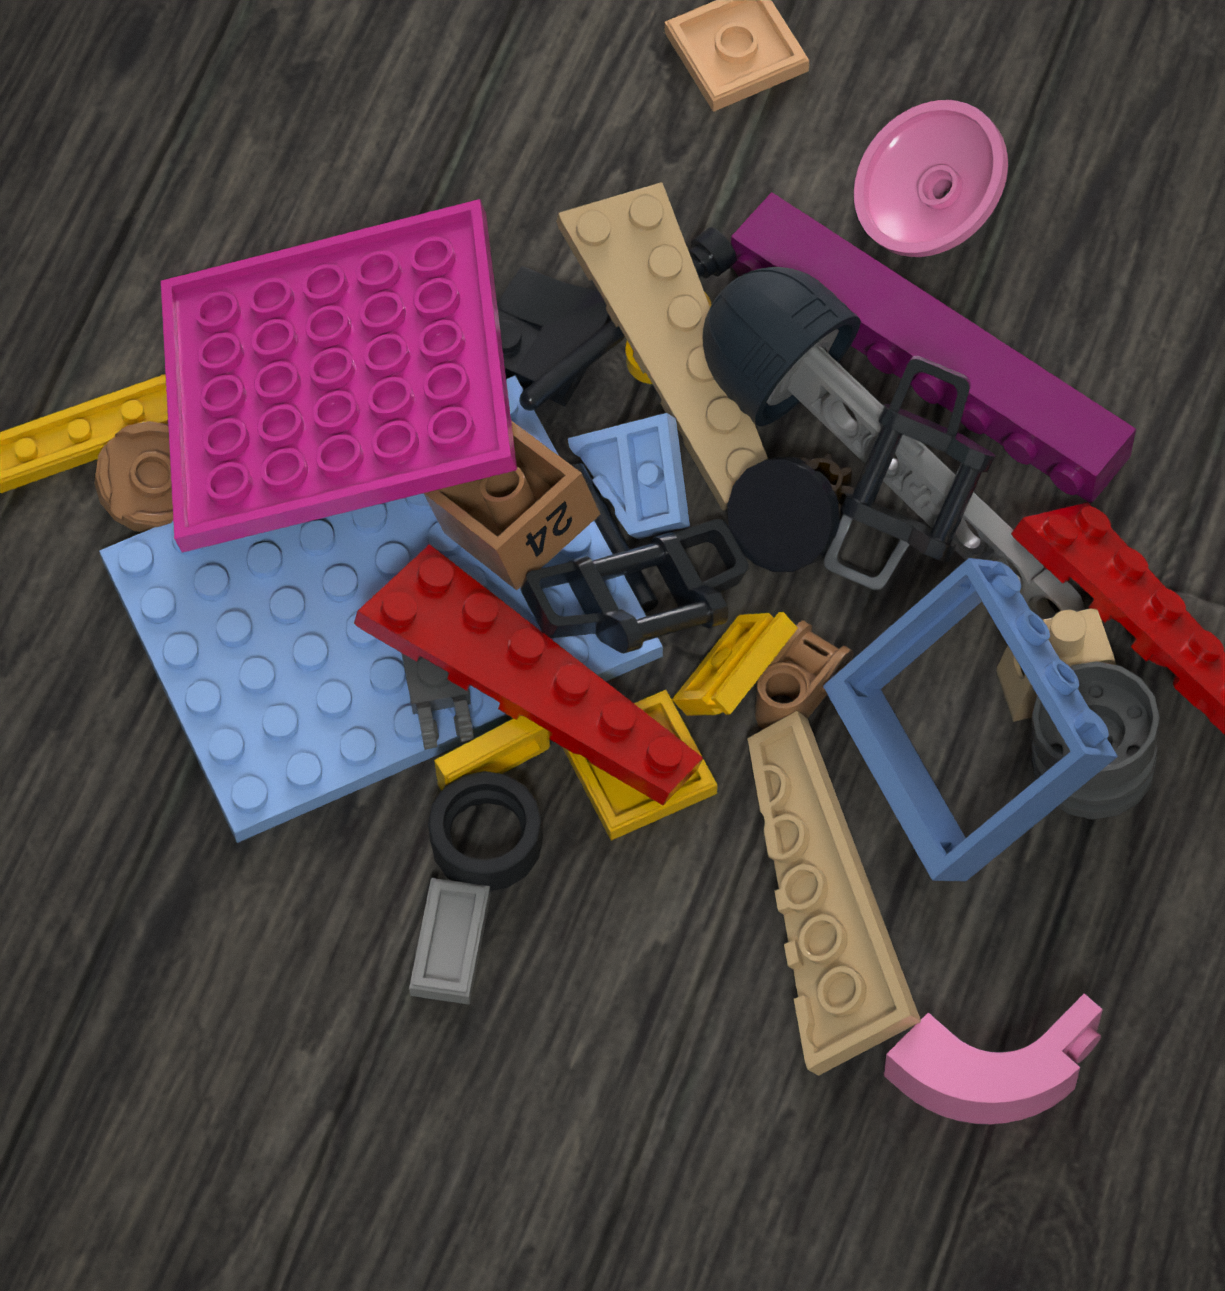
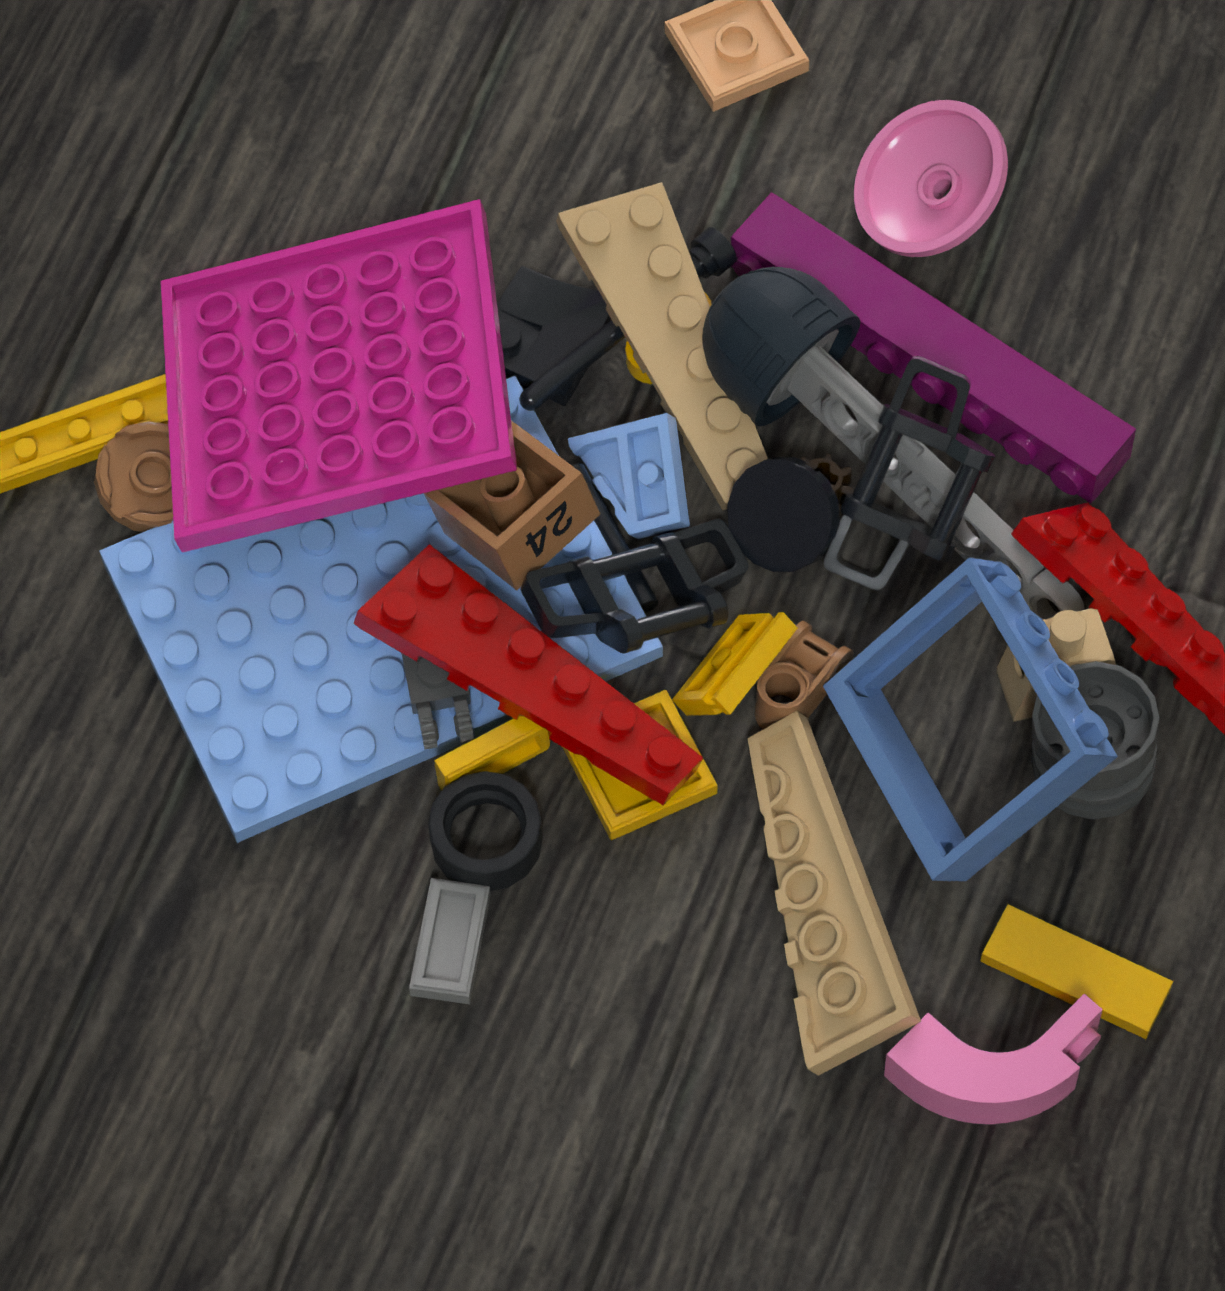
none -> yellow tile [981,904,1173,1039]

